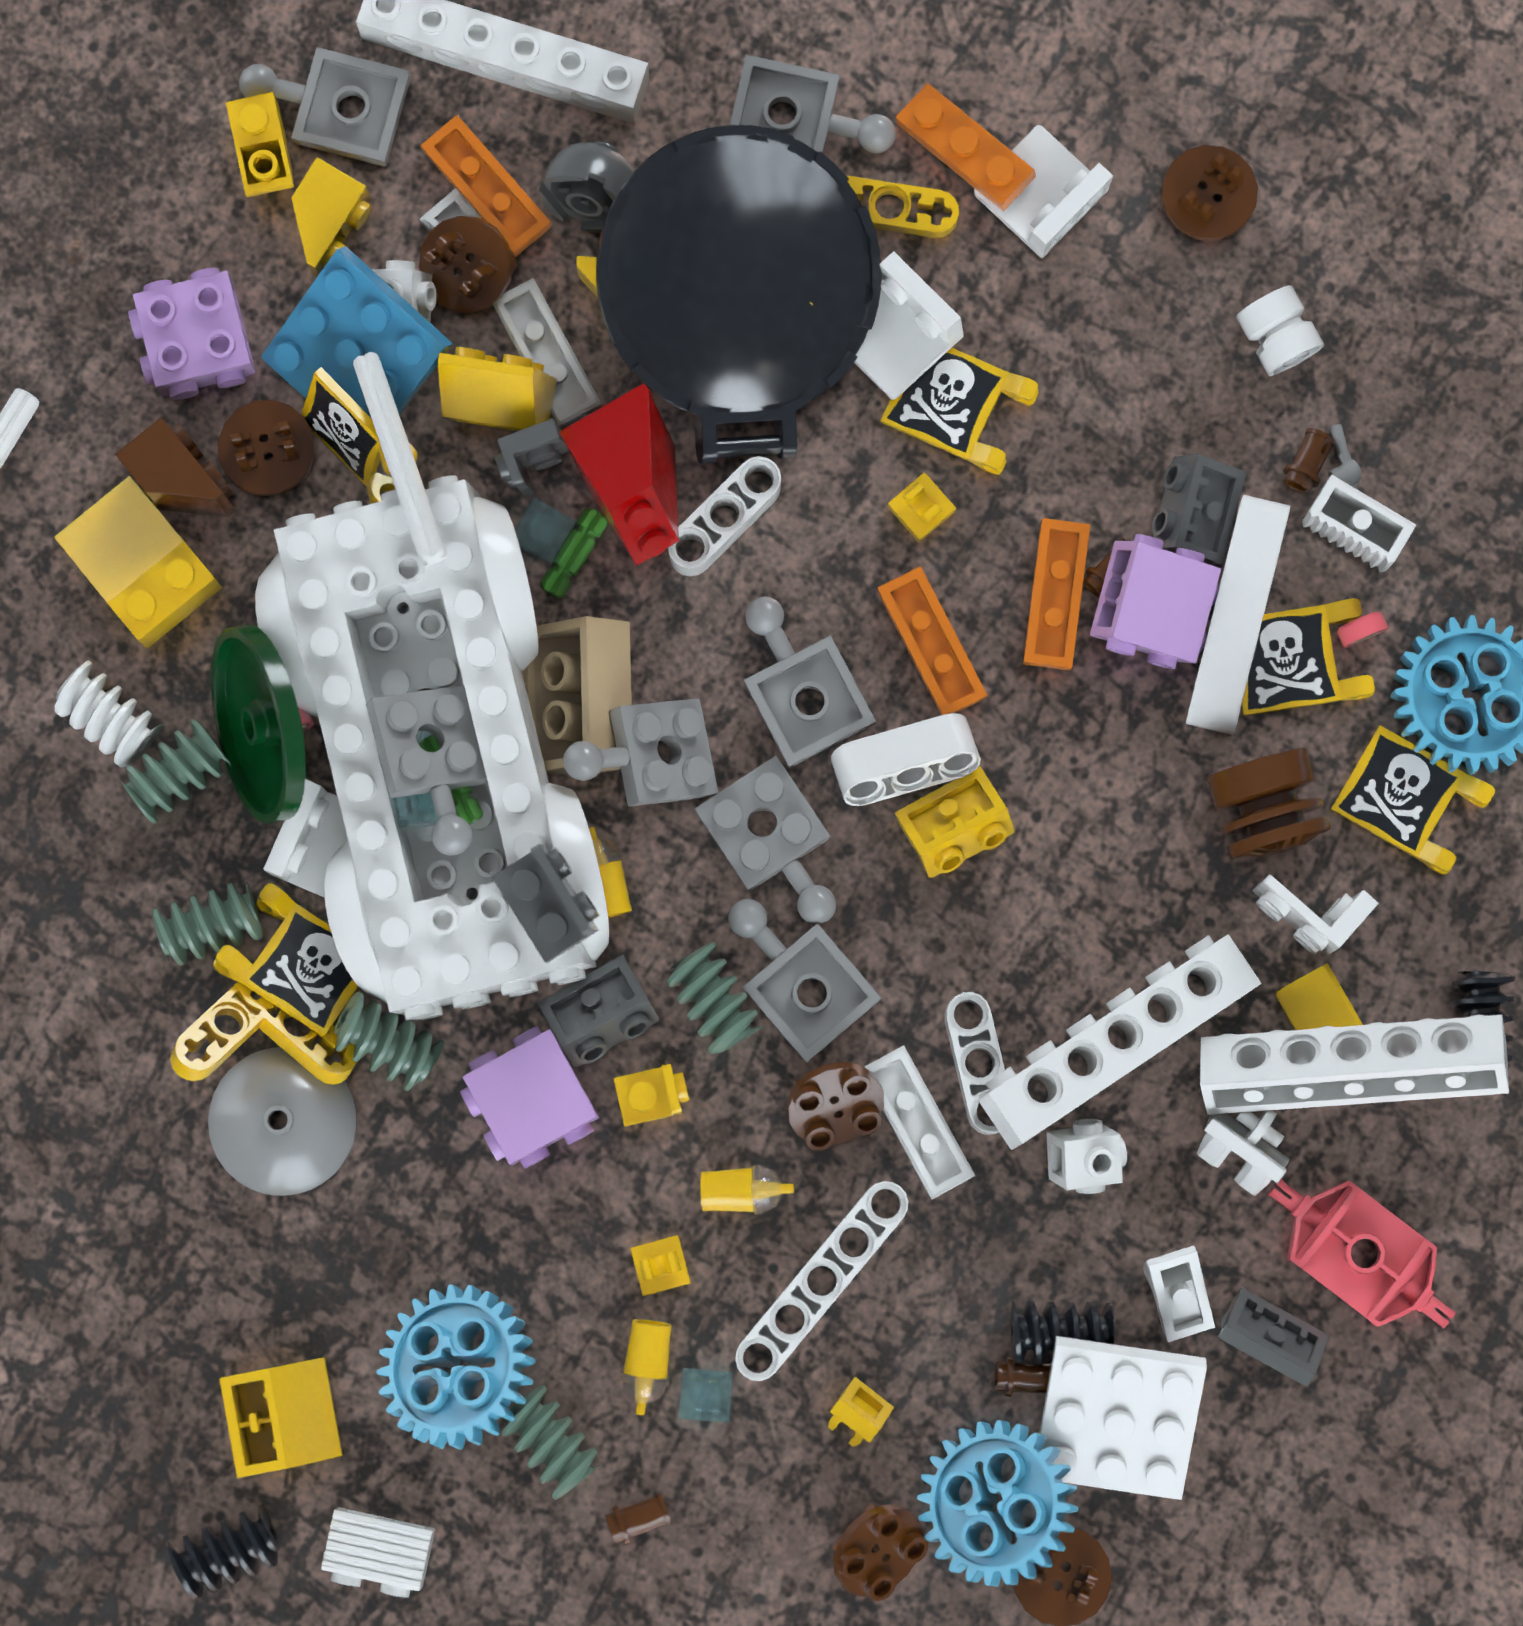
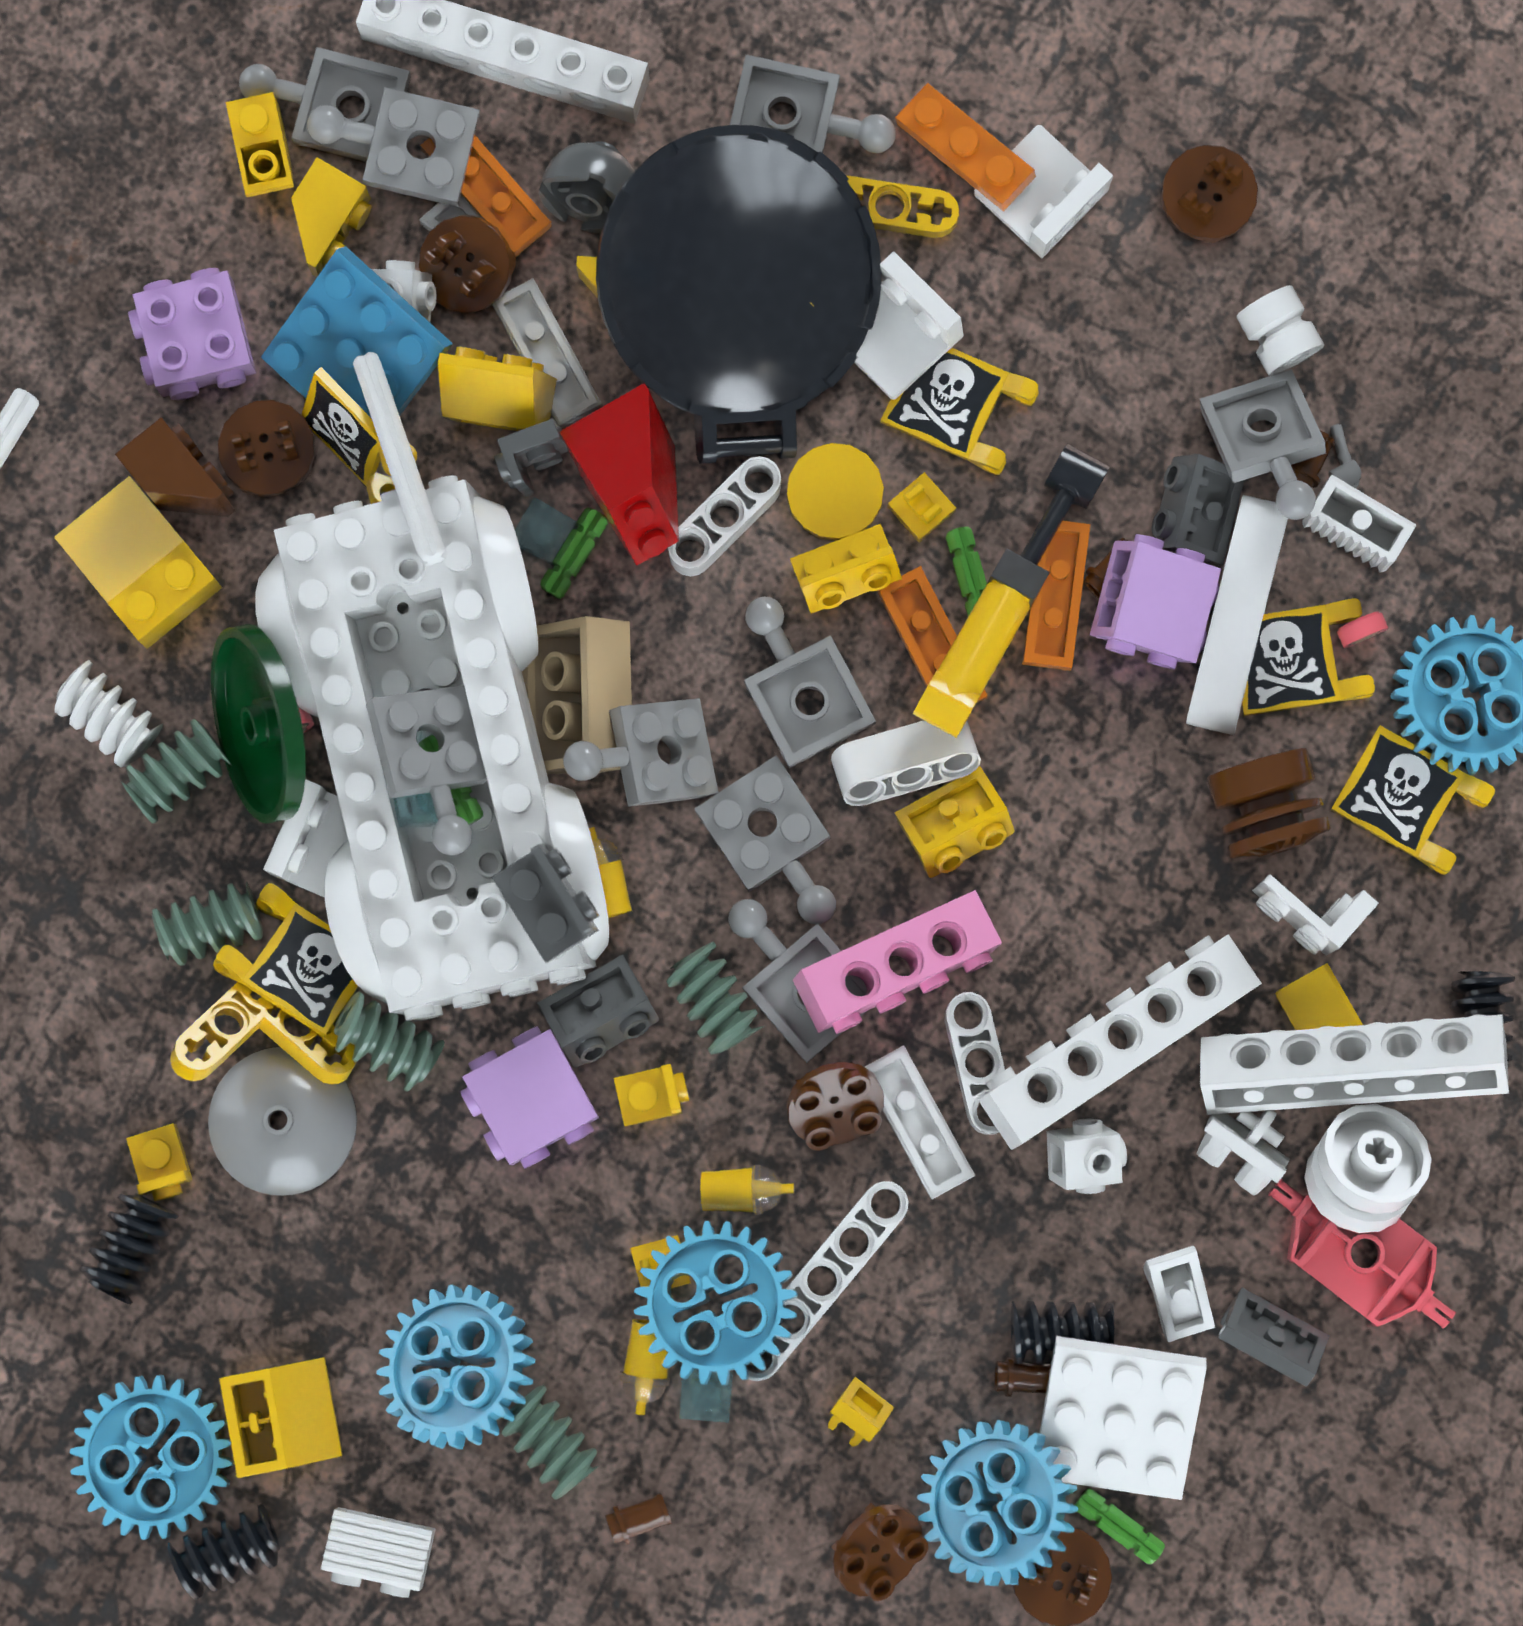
none -> medium azure gear [70,1375,235,1540]
none -> black piece [79,1193,179,1305]
none -> yellow bracket [126,1123,193,1202]
none -> light grey plate [307,87,480,207]
none -> medium azure gear [634,1221,798,1385]
none -> yellow tile [787,443,884,541]
none -> yellow bracket [790,524,902,614]
none -> bright pink brick [792,890,1002,1034]
none -> piece [913,443,1110,738]
none -> bright green axle [946,527,987,616]
none -> bright green axle [1075,1488,1165,1565]
none -> light grey plate [1200,369,1326,520]
none -> white wheel [1304,1104,1432,1233]

